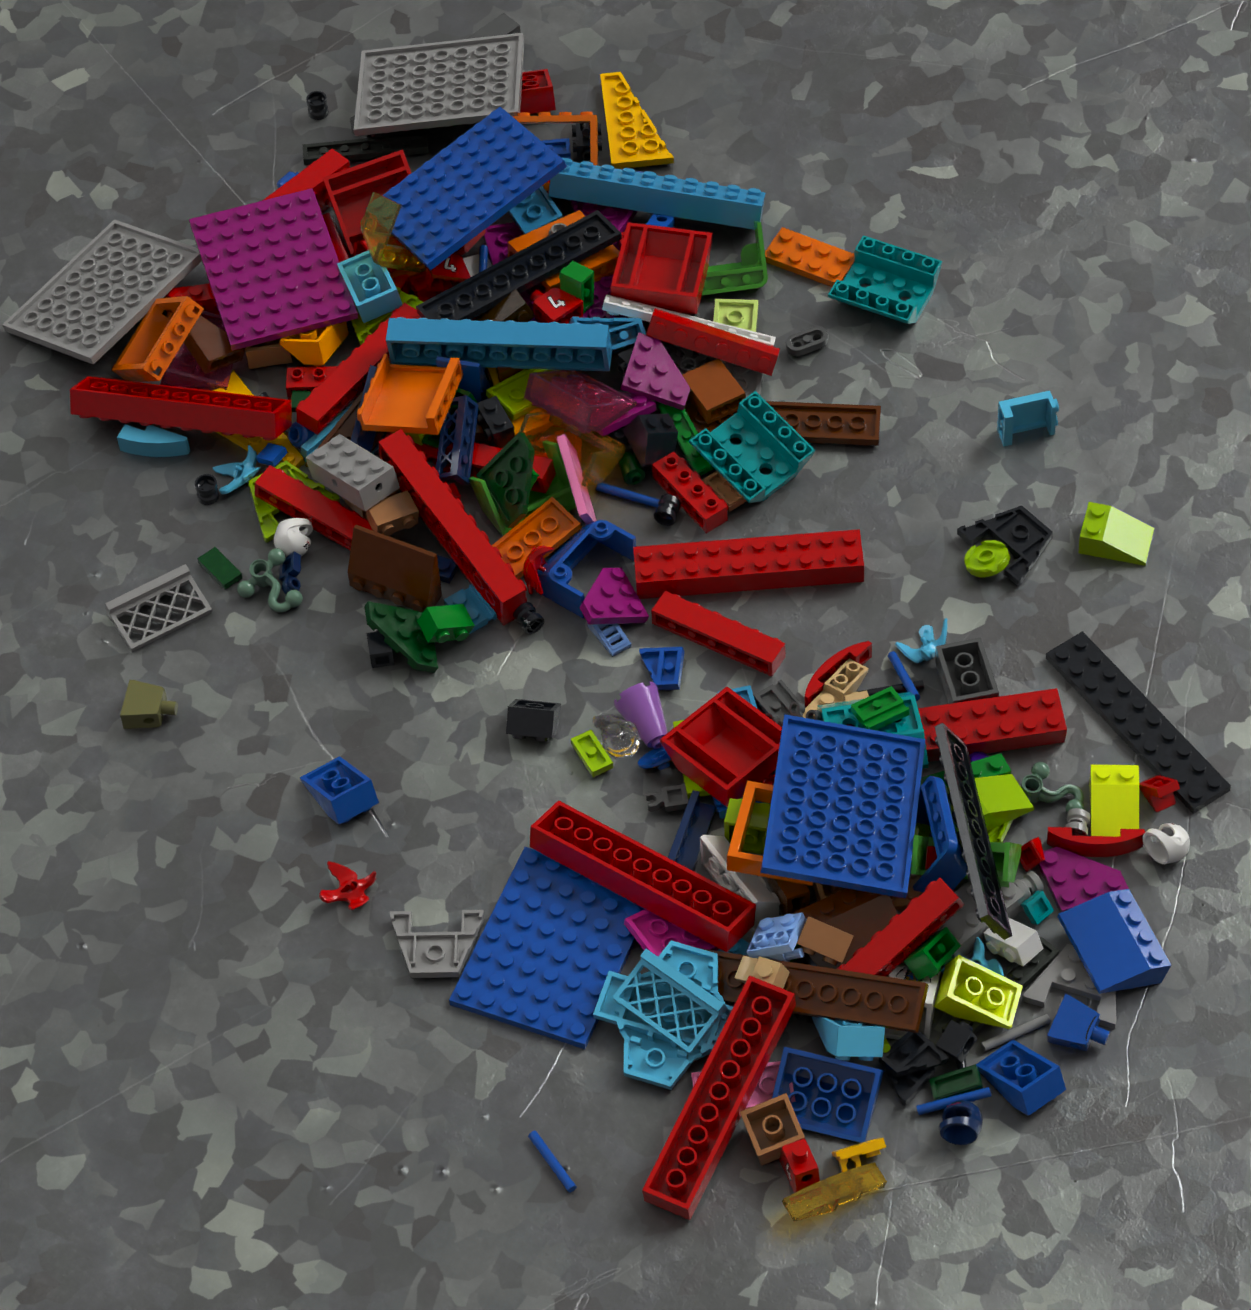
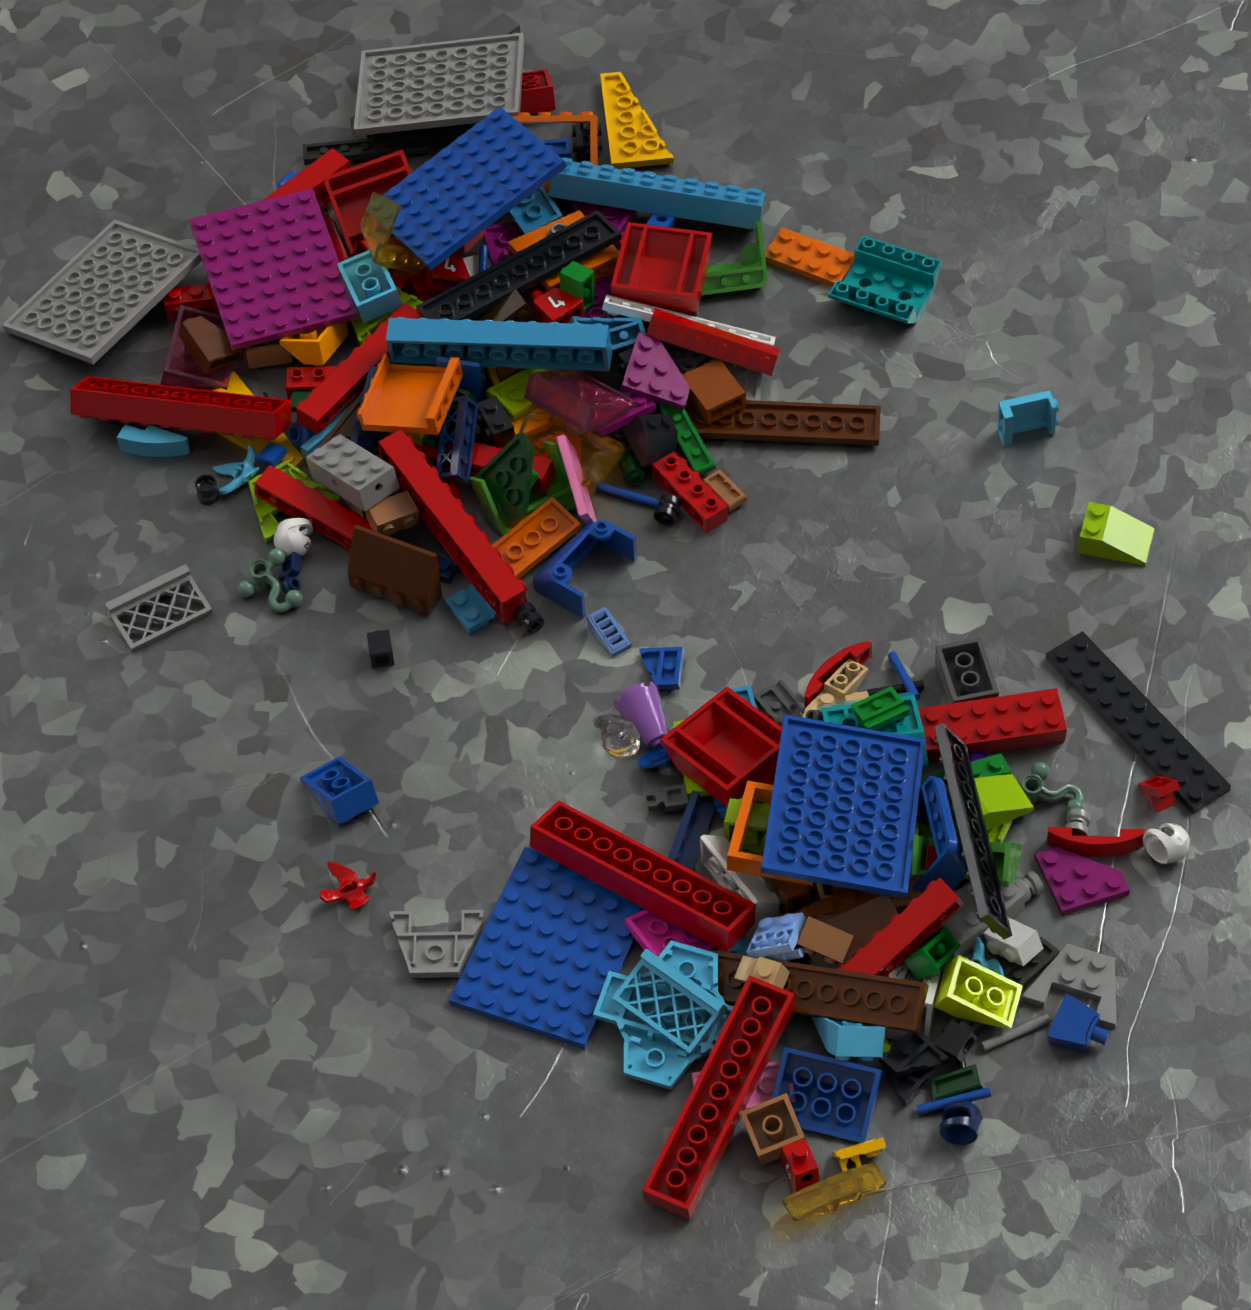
orange window [112,296,204,382] -> none
olive torso [120,679,178,729] -> none
dark green tile [197,547,243,590] -> none
black wheel [306,91,329,120] -> none
dark green plate [364,601,438,673] -> none
green brick [417,604,475,643] -> none
black slope [506,699,561,741] -> none
red animal [523,545,554,595] -> none
blue bar [528,1130,577,1193] -> none
lime plate [571,730,614,777] -> none
magenta plate [580,567,649,625] -> none
red brick [633,529,864,599] -> none
red brick [651,591,786,676] -> none
teal slope [689,391,815,503] -> none
yellowish green plate [713,299,758,332] -> none
dark grey plate [786,326,828,356] -> none
medium azure animal [895,618,947,663] -> none
black wing [957,505,1053,586] -> none
lime tile [964,540,1010,577] -> none
blue slope [976,1040,1066,1116] -> none
red slope [1019,837,1045,872] -> none
teal plate [1021,890,1054,925] -> none
blue slope [1057,889,1172,994] -> none
neon yellow slope [1089,765,1139,837] -> none

